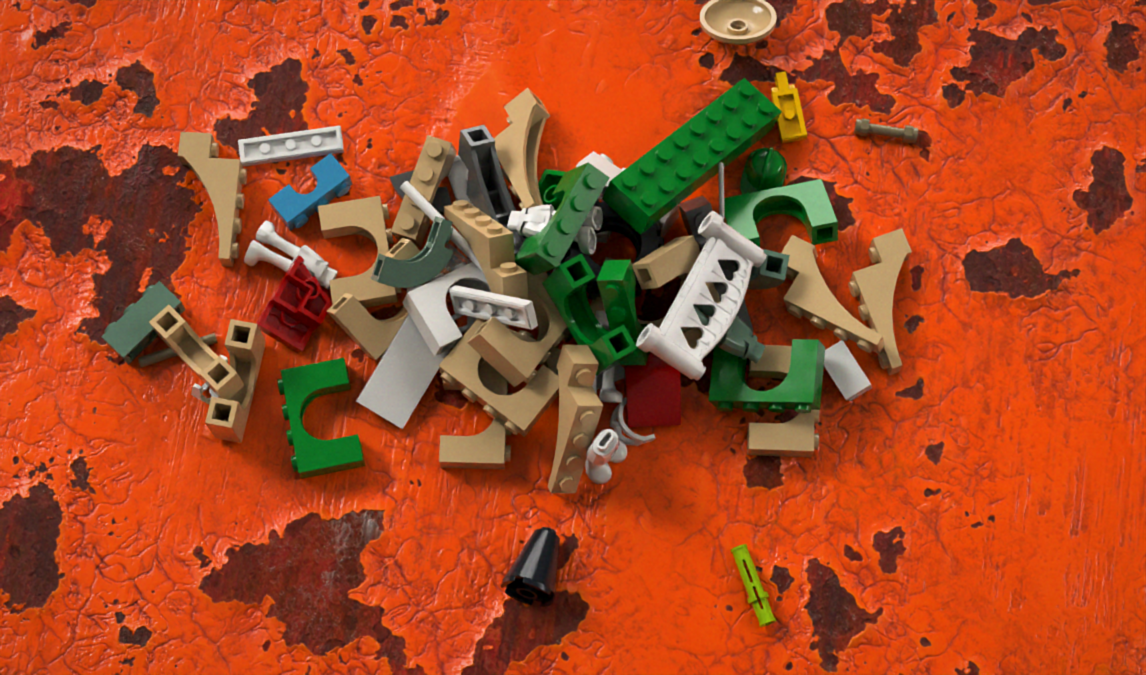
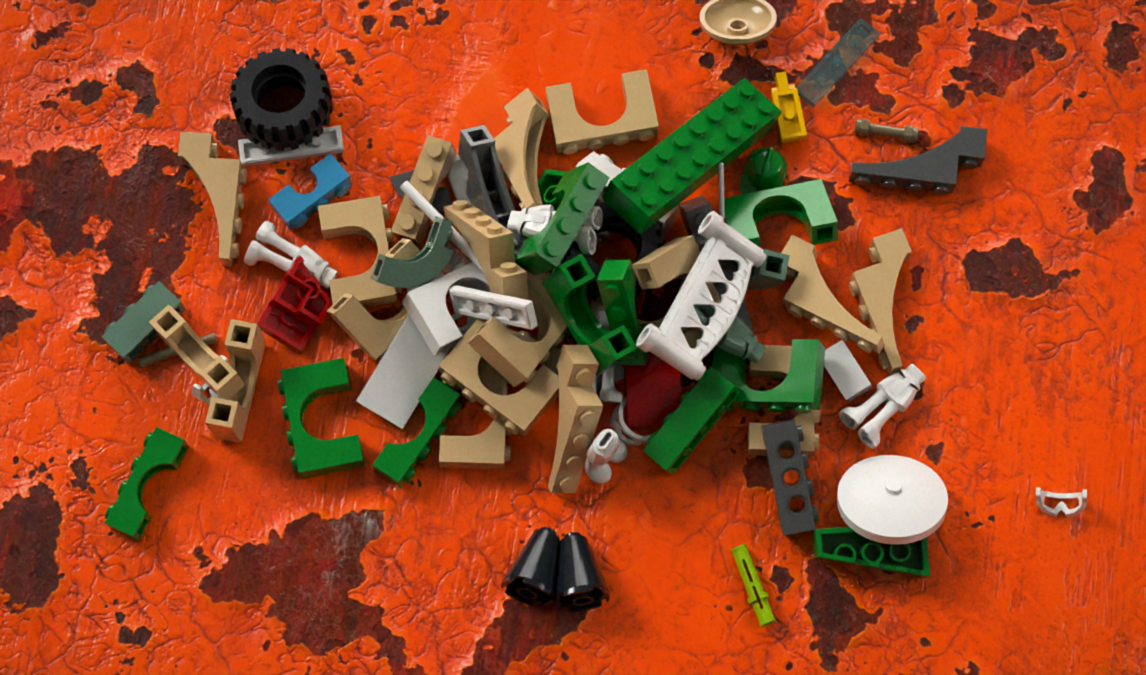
none -> green arch [105,427,189,542]
none -> black tyre [230,48,333,151]
none -> green arch [372,377,462,488]
none -> tan arch [545,69,659,154]
none -> black cone [555,532,610,612]
none -> green brick [643,367,742,474]
none -> dark grey brick [761,420,819,536]
none -> clear light blue tile [796,18,880,107]
none -> green wedge [811,527,930,578]
none -> white dish [837,455,948,544]
none -> white piece [839,364,926,449]
none -> dark grey arch [849,126,987,195]
none -> white helmet [1036,487,1087,517]

